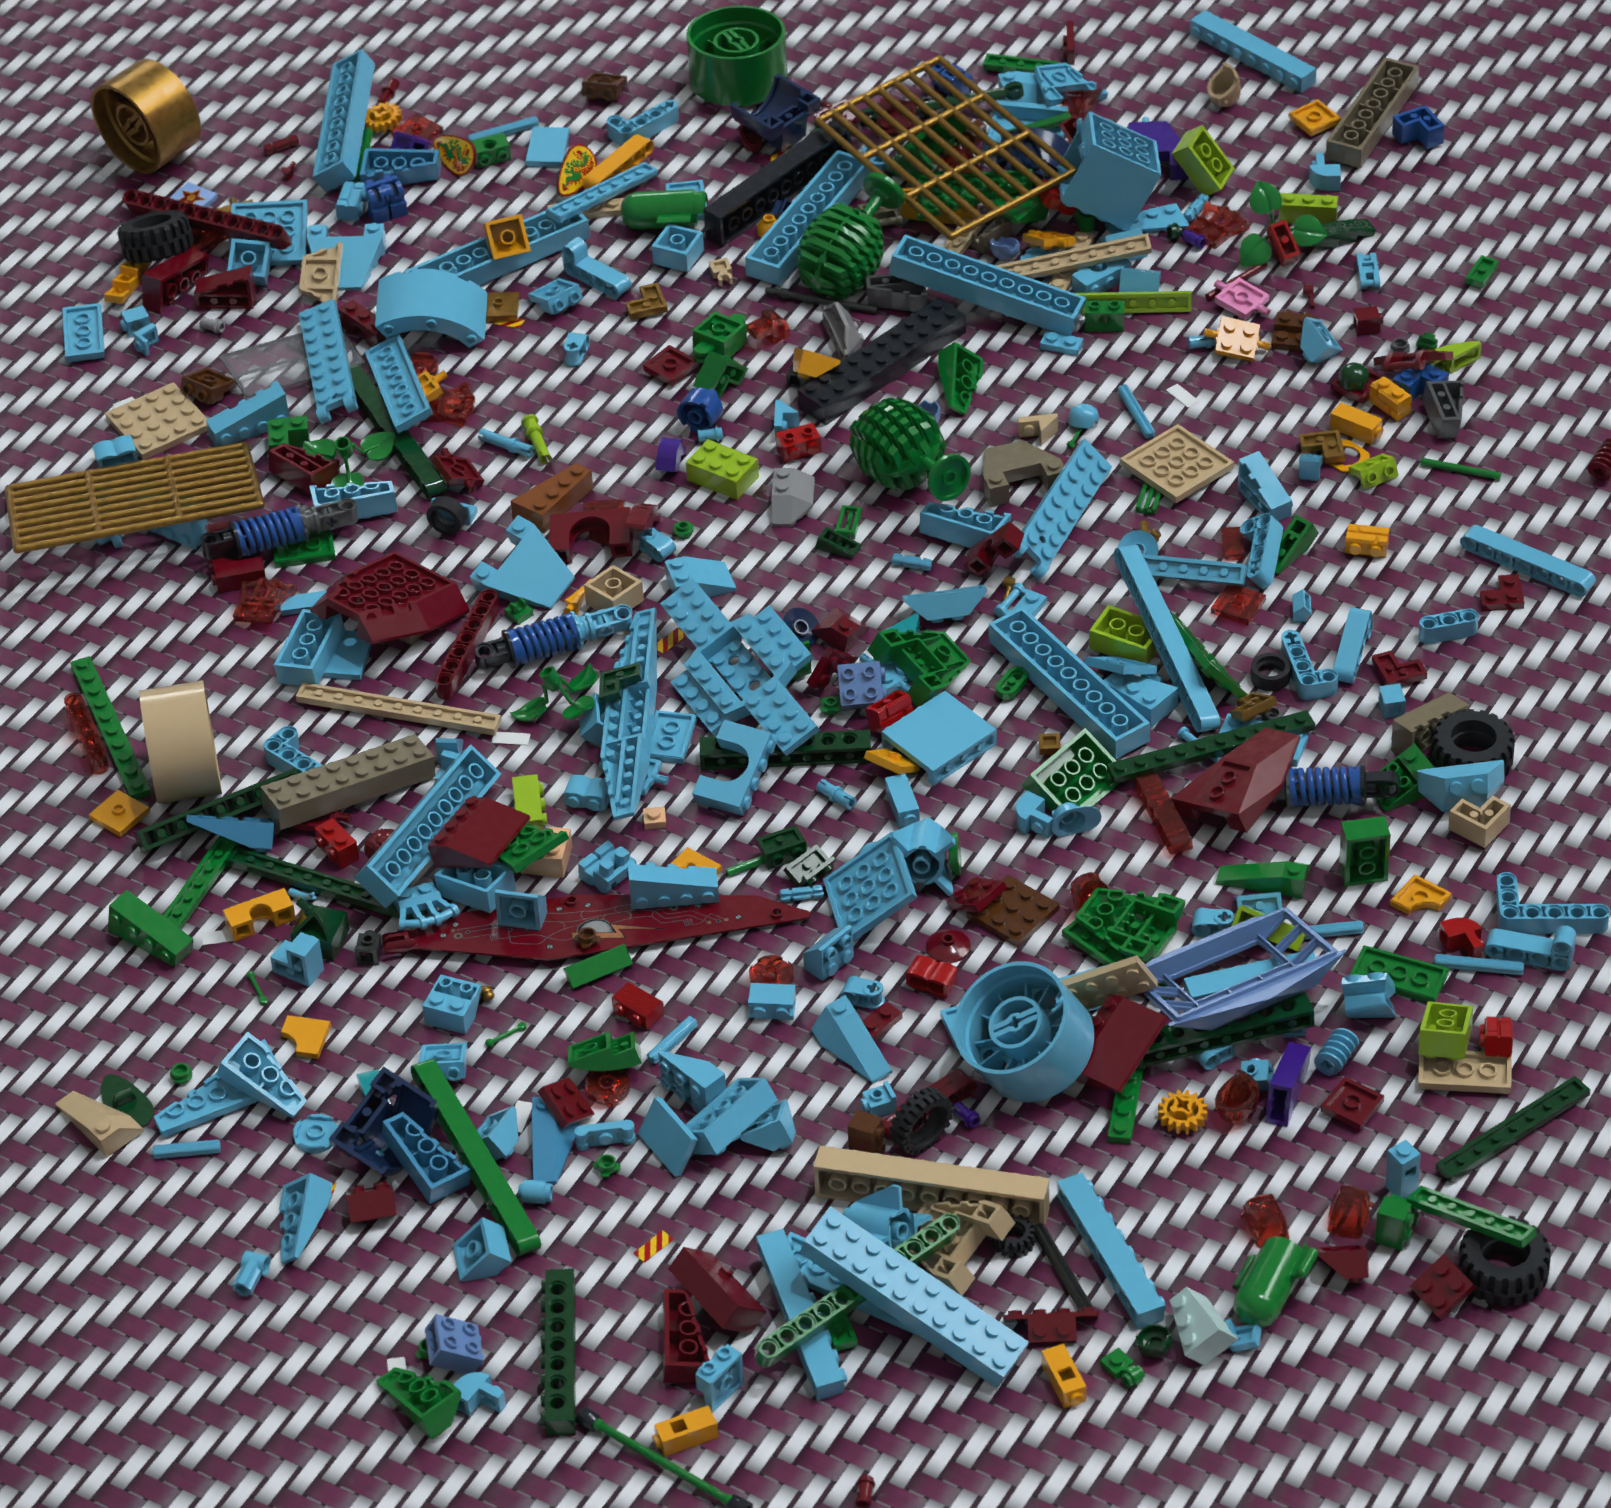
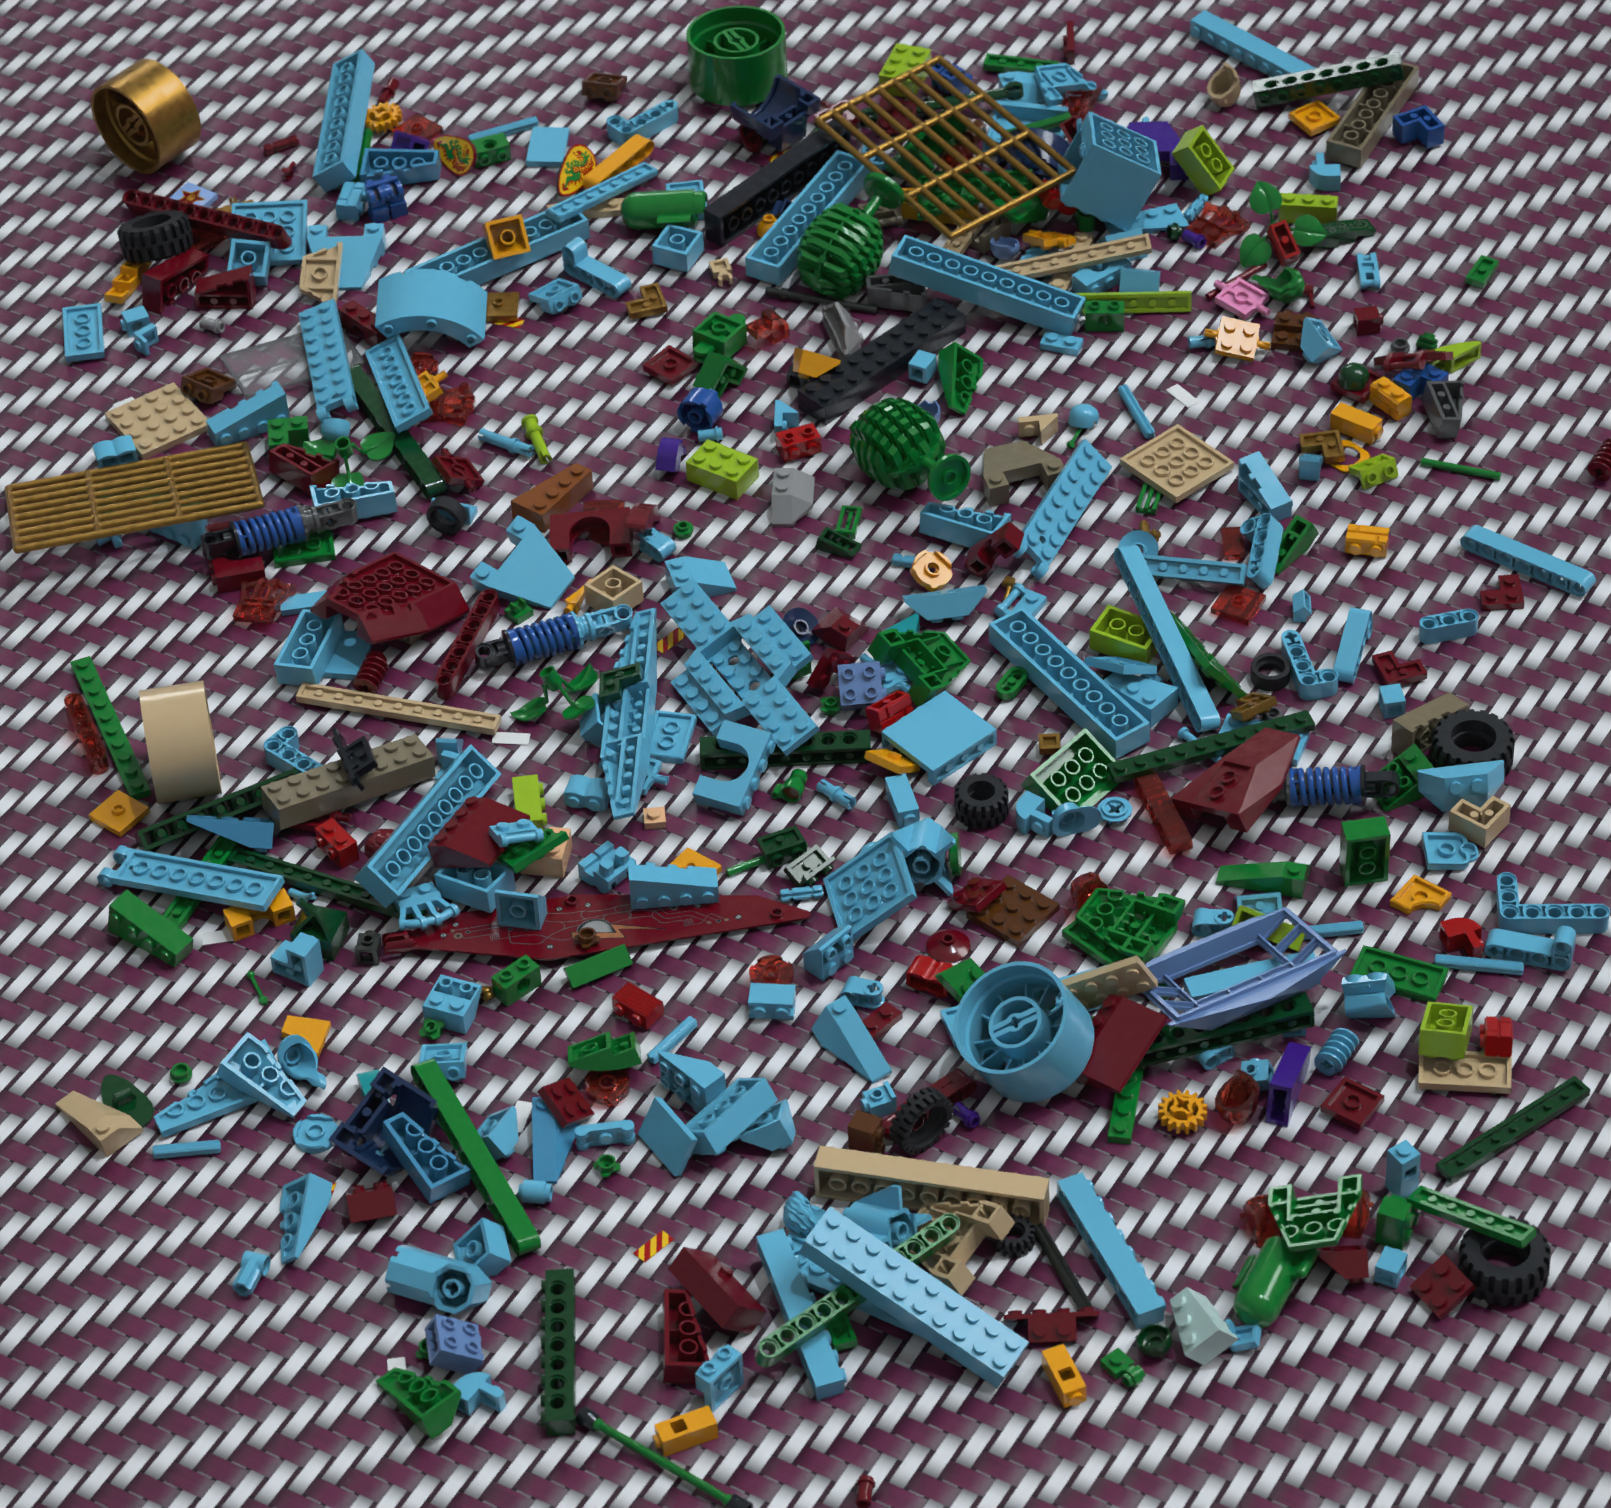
green hinge [485,1022,527,1047] -> none
medium azure piece [564,332,589,367] -> none
none -> medium azure hinge [97,845,285,912]
none -> medium azure piece [277,1035,326,1089]
none -> medium azure hair [320,418,351,442]
none -> black bracket [331,727,378,791]
none -> dark red piece [353,651,389,694]
none -> medium azure brick [385,1245,492,1314]
none -> green plate [419,1017,445,1040]
none -> medium azure plate [489,819,544,847]
none -> green brick [491,954,542,1007]
none -> green piece [771,769,808,803]
none -> medium azure hair [783,1191,826,1238]
none -> lime brick [879,43,931,98]
none -> medium azure brick [908,350,937,384]
none -> light orange plate [910,550,952,592]
none -> green wing [935,958,985,1004]
none -> black tyre [954,773,1009,830]
none -> medium azure gear [1098,797,1132,824]
none -> green hair [1251,267,1305,303]
none -> dark green brick [1253,52,1404,108]
none -> green wedge [1268,1174,1363,1252]
none -> medium azure brick [1374,1246,1408,1289]
none -> medium azure plate [1421,832,1479,870]

